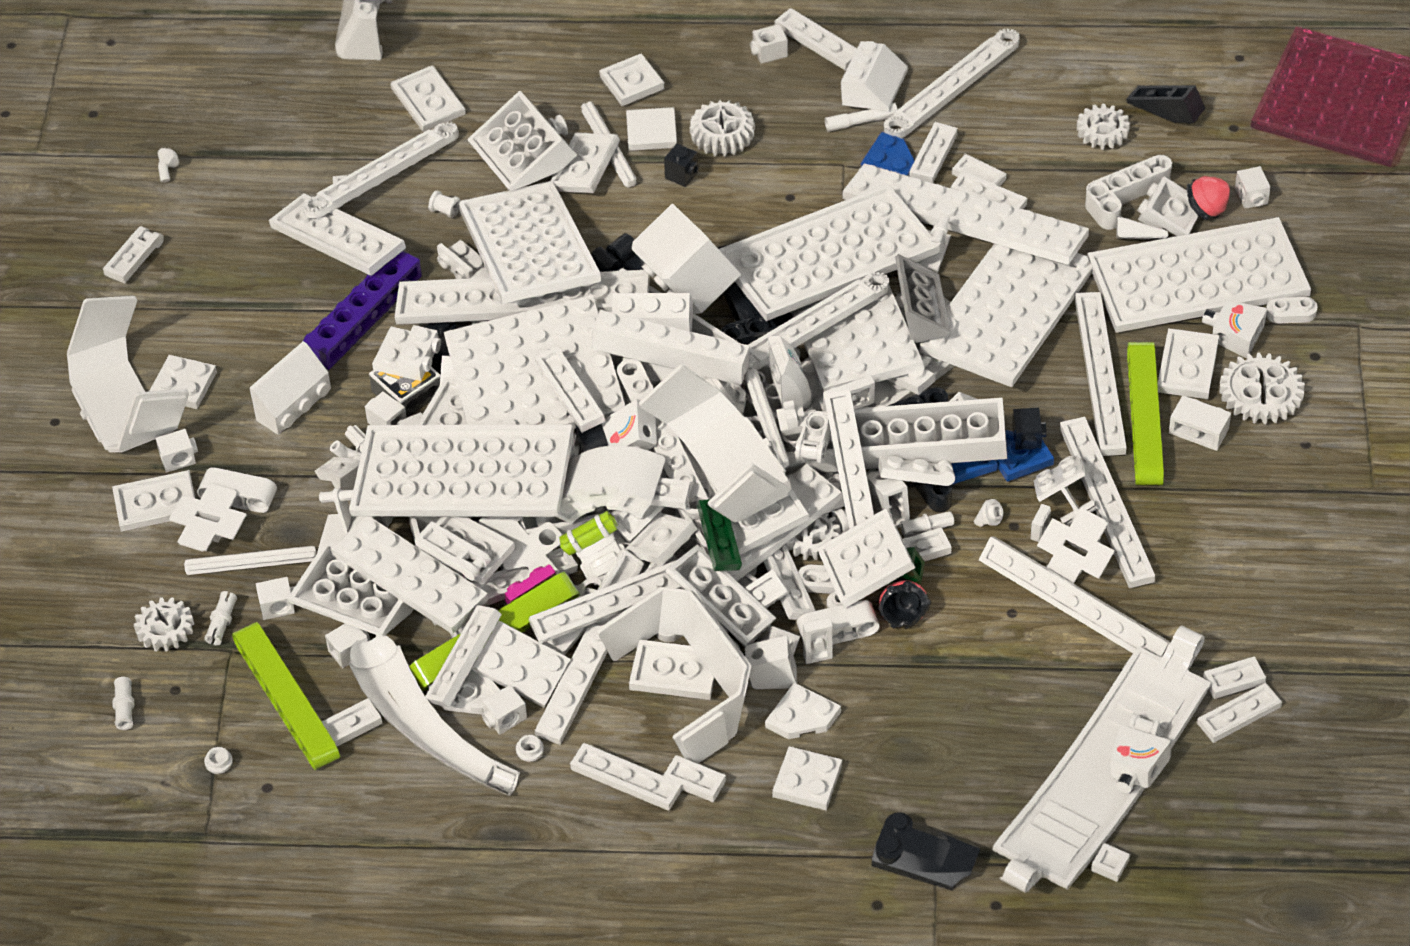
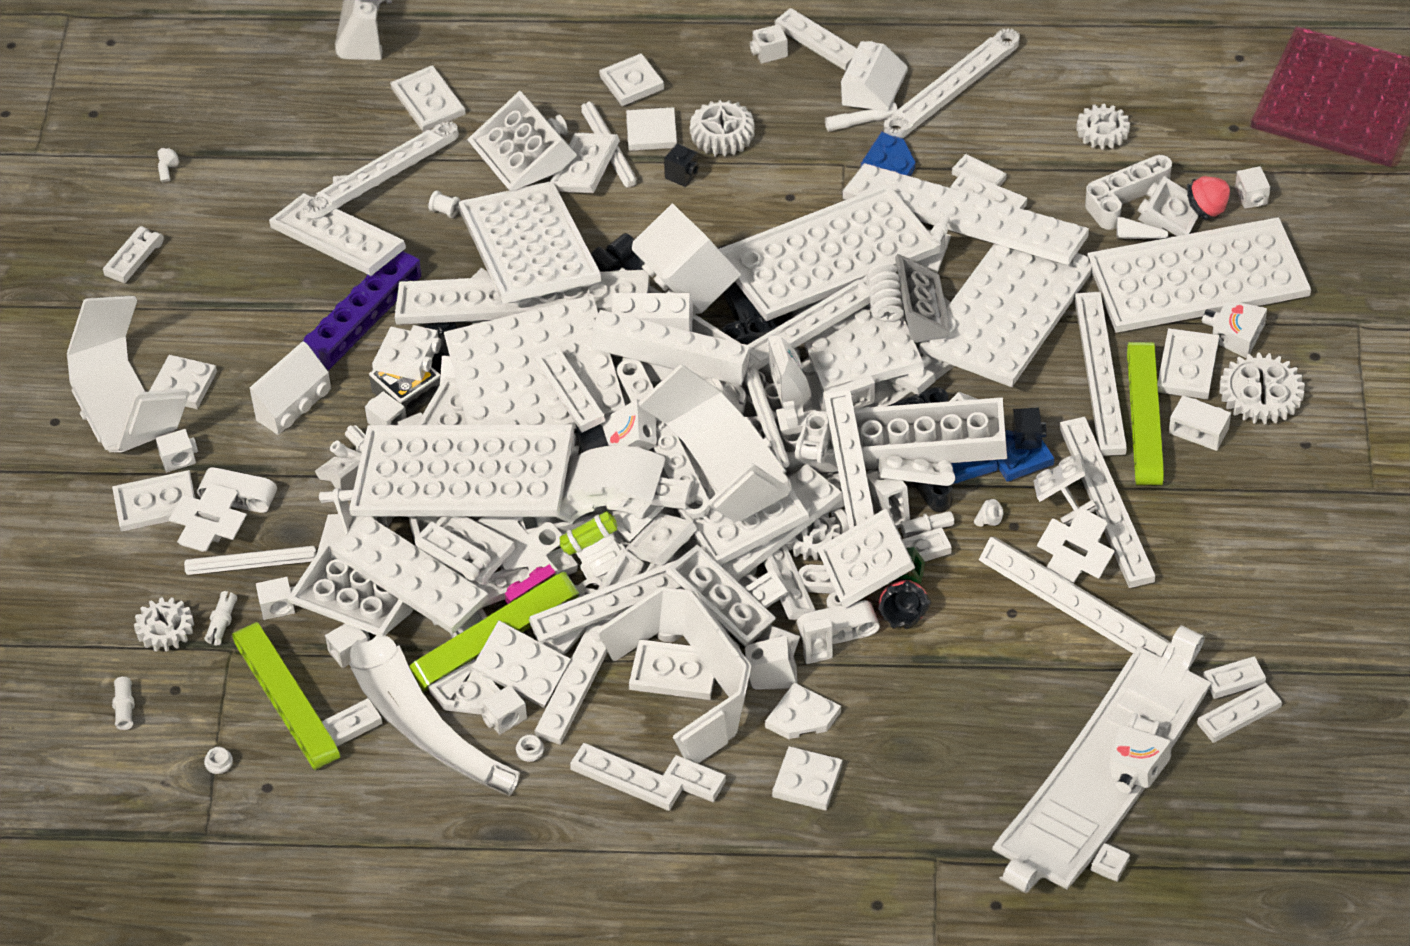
white plate [425,605,502,707] -> none
white bracket [437,240,487,279] -> none
dark green plate [697,499,742,571] -> none
black slope [871,812,981,891] -> none
white plate [909,122,958,183] -> none
white tile [1031,504,1051,542] -> none
black slope [1126,85,1206,124] -> none
white plate [1266,297,1317,324] -> none
none -> white piece [867,264,904,322]

